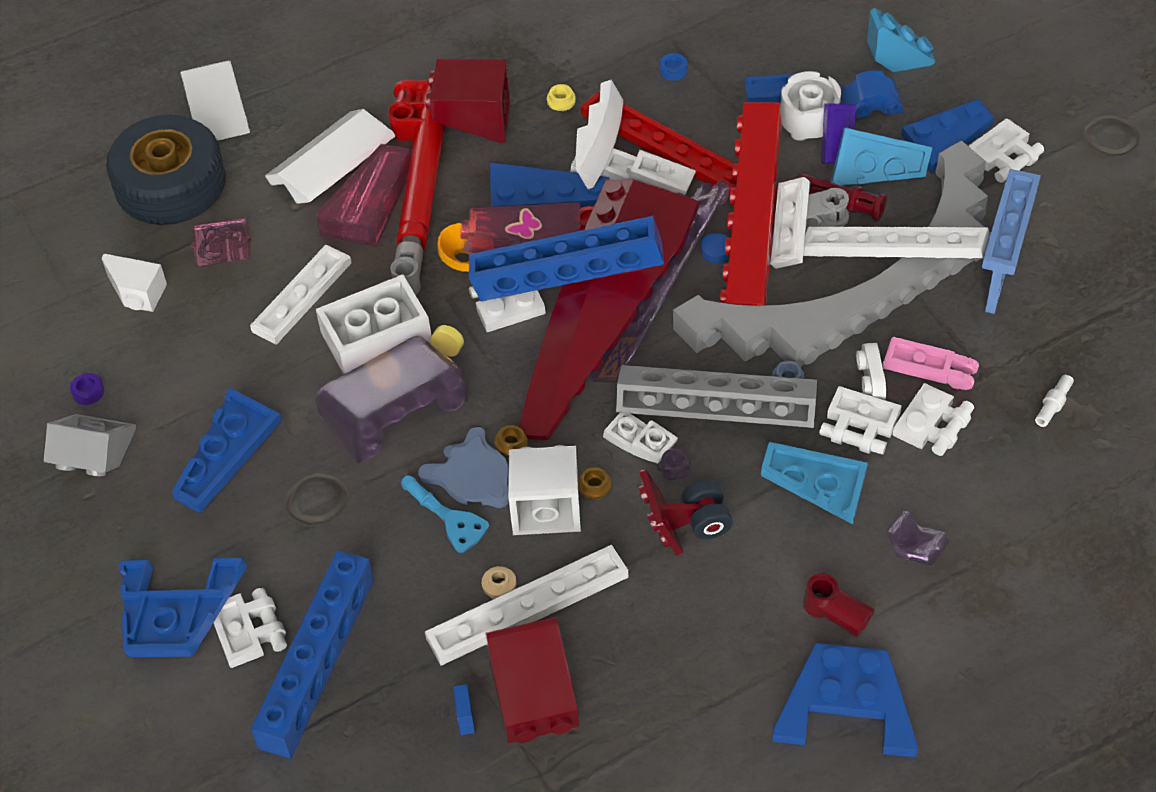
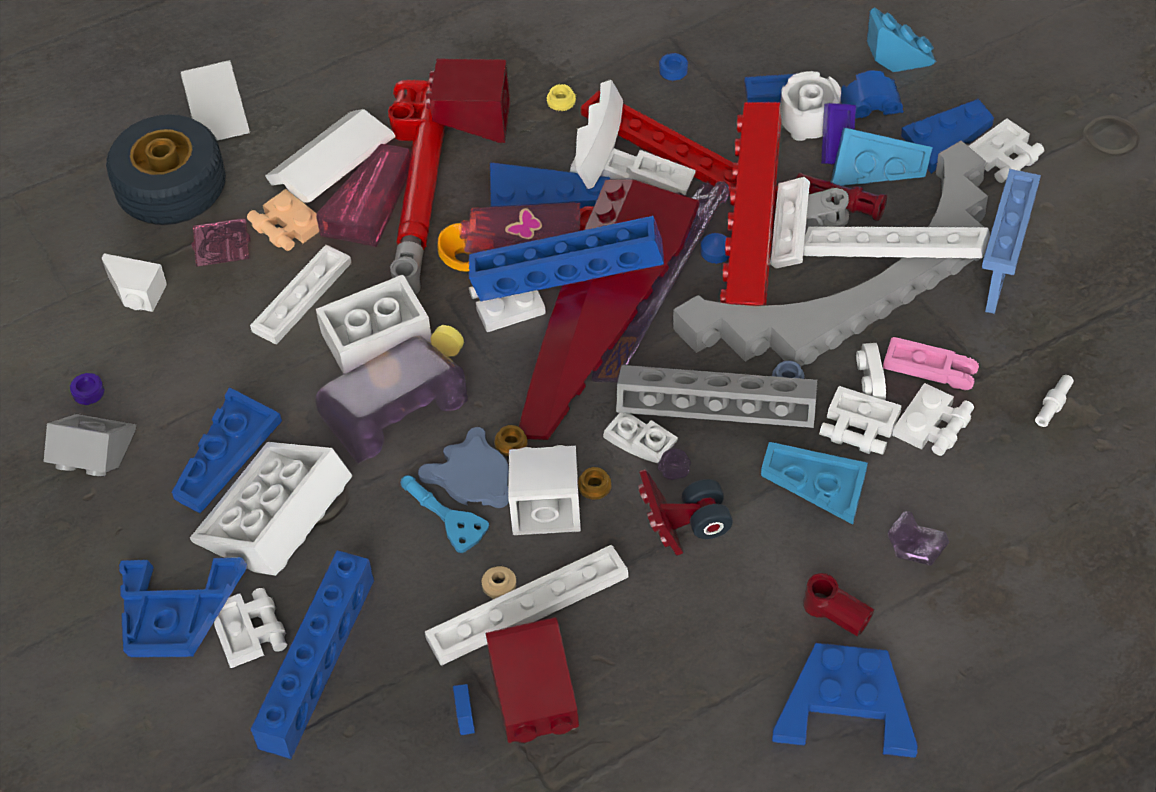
none -> white slope [190,442,352,576]
none -> light nougat plate [247,189,326,251]

